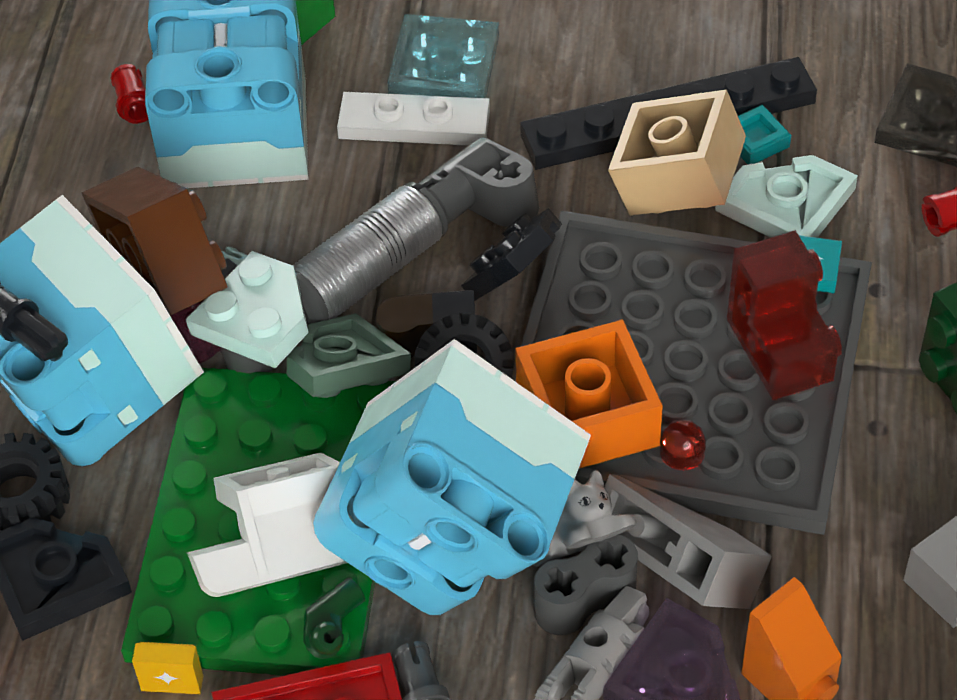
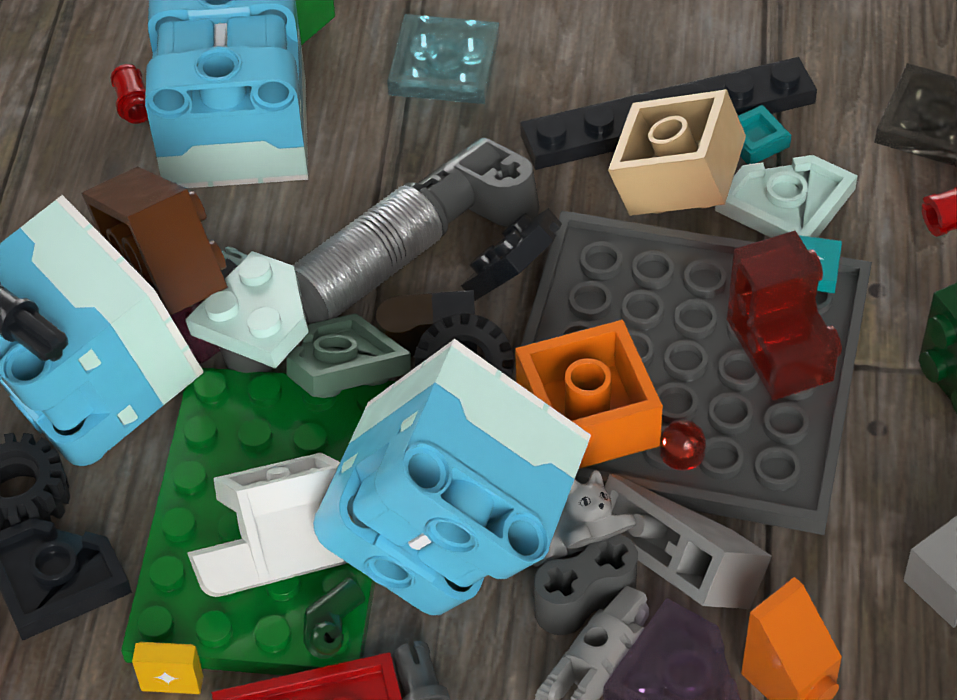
white plate [337,92,490,145] -> none

